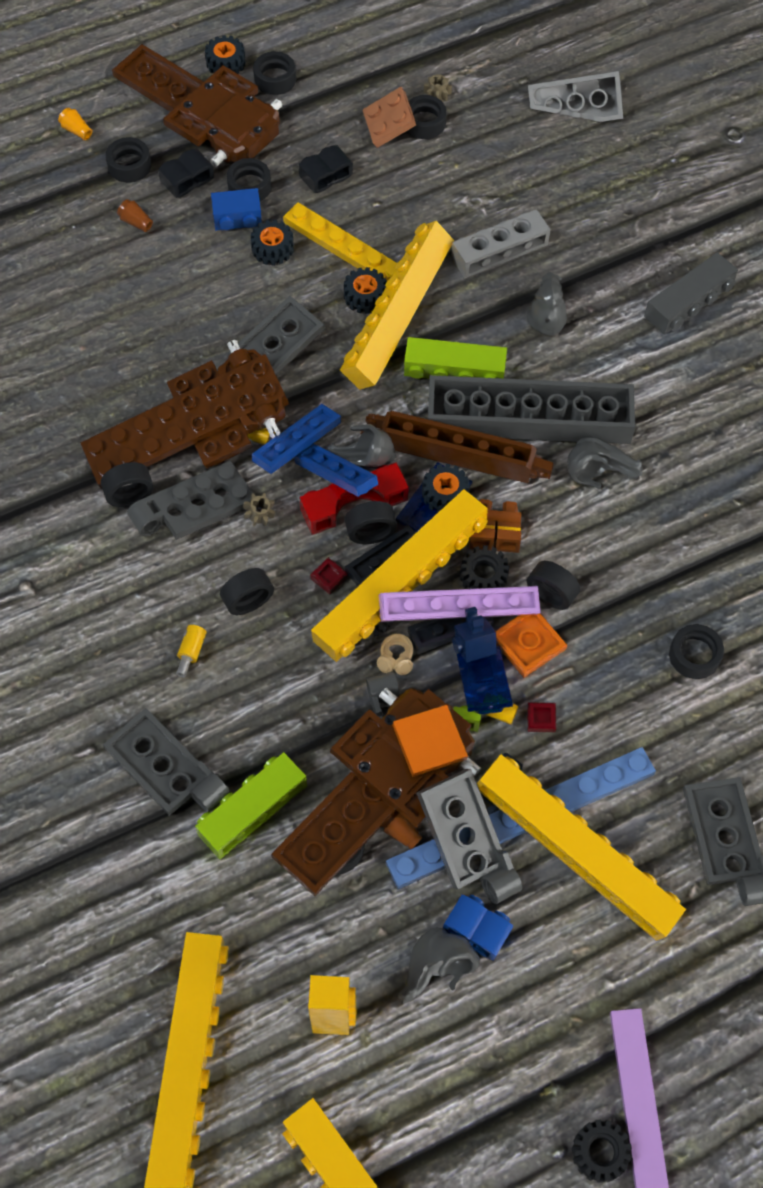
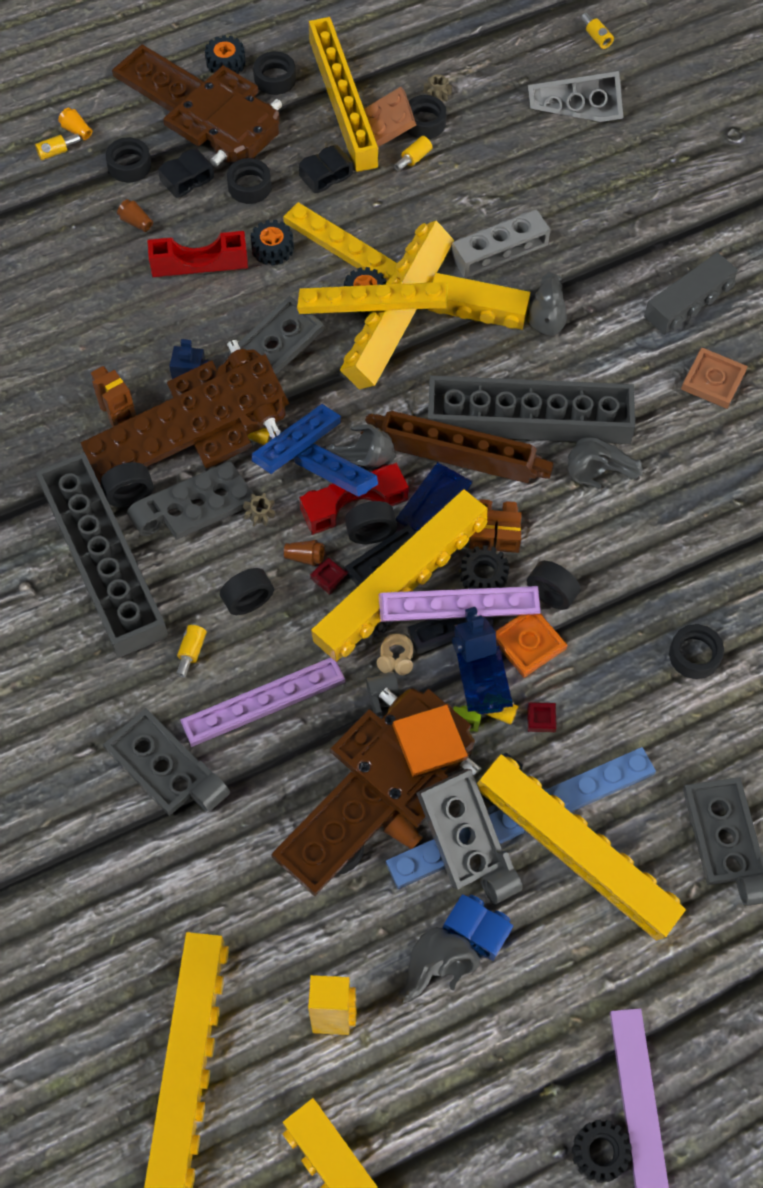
lime brick [195,752,307,860] -> none
blue brick [211,188,262,231] -> none
lime brick [404,337,507,379] -> none
black wheel [422,464,469,513] -> none
none -> yellow piece [35,133,81,161]
none -> dark grey brick [35,452,168,658]
none -> dark orange hips [91,366,136,427]
none -> red arch [147,231,248,277]
none -> dark blue brick [169,339,209,379]
none -> lavender tile [180,657,345,747]
none -> dark orange cone [284,540,325,566]
none -> yellow plate [297,282,448,314]
none -> yellow brick [309,17,378,172]
none -> yellow piece [394,136,433,171]
none -> yellow brick [428,273,531,330]
none -> yellow piece [581,13,614,49]
none -> nougat plate [681,347,748,409]

